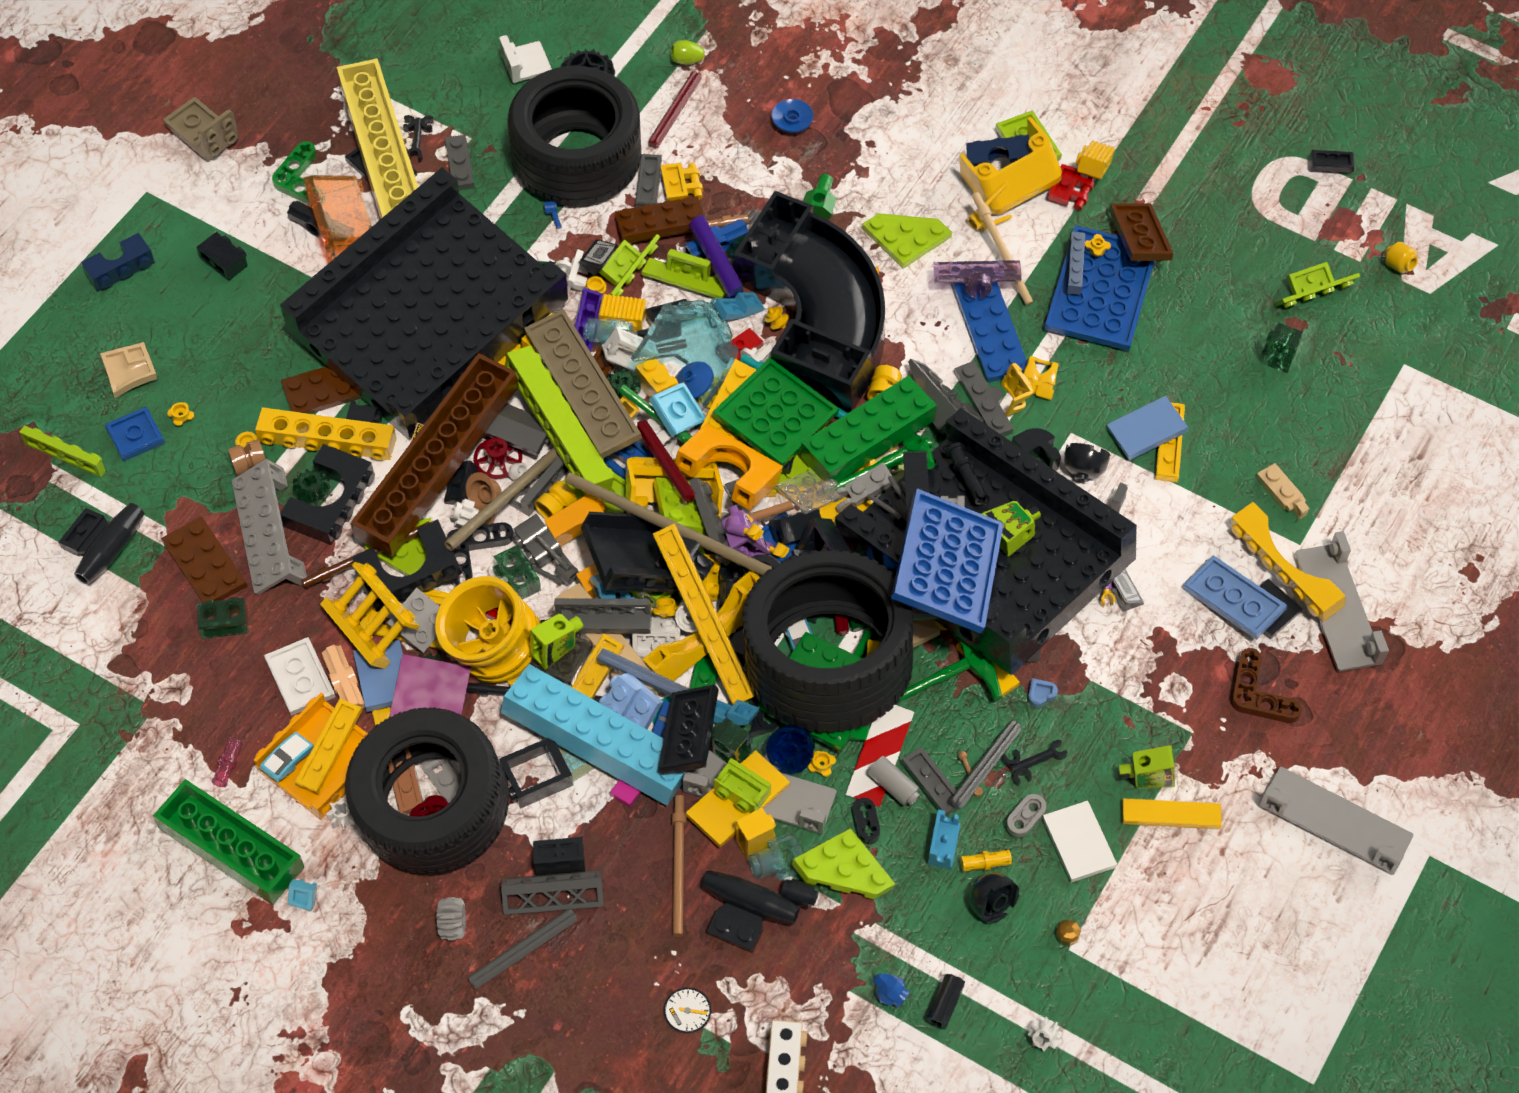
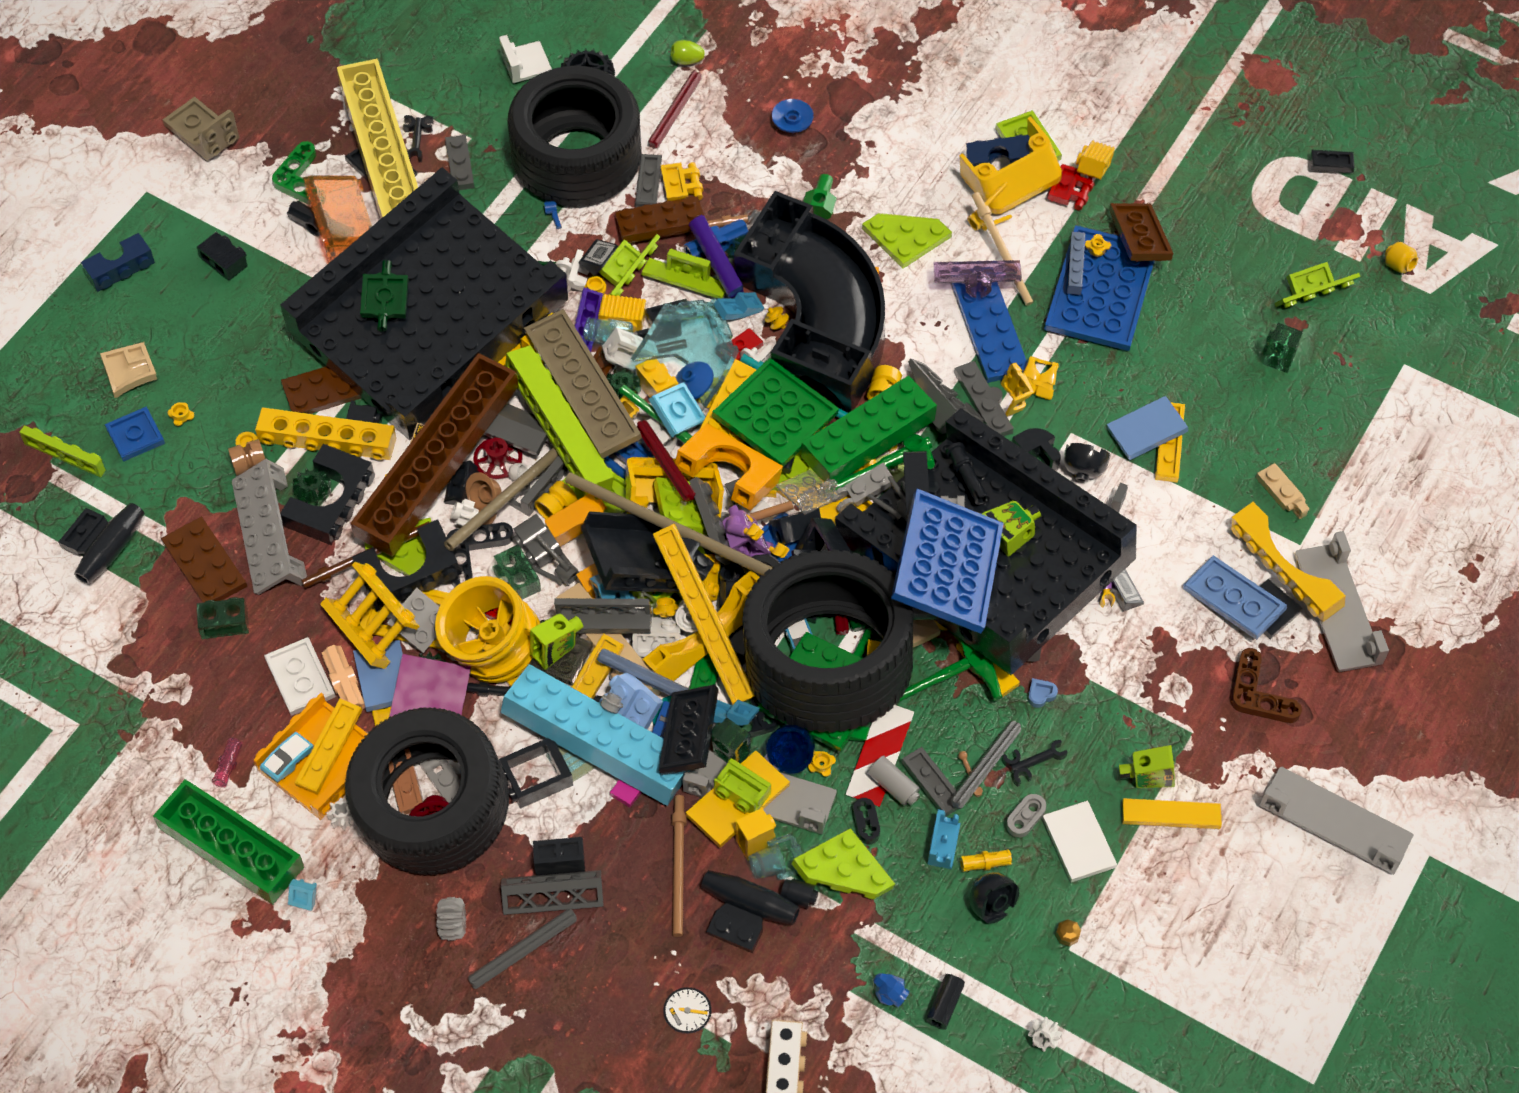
none -> dark green plate [360,260,409,331]
none -> light grey plate [600,692,623,713]

